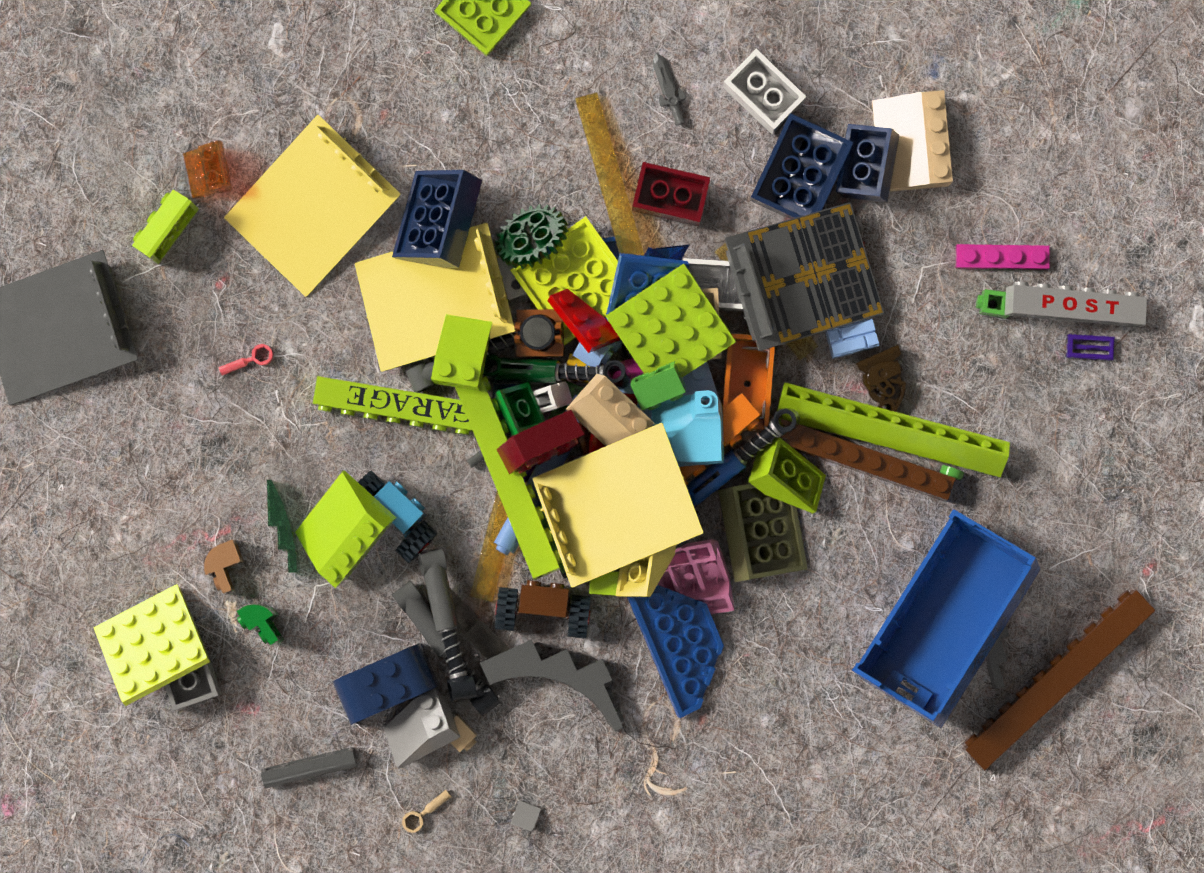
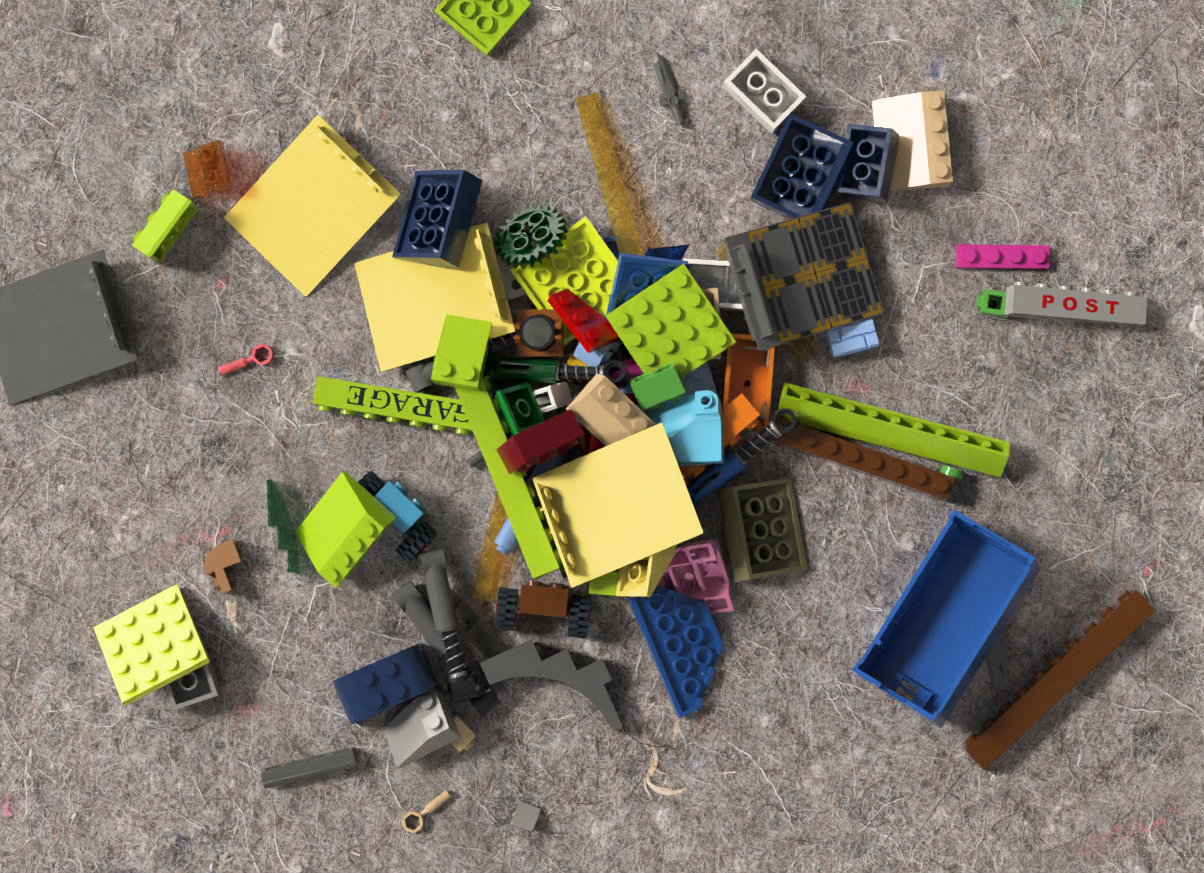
green brick [237,605,285,645] -> none
dark red brick [632,162,711,227] -> none
lime slope [749,437,826,514] -> none
dark brown piece [853,345,906,412] -> none
dark purple tile [1066,334,1115,361] -> none

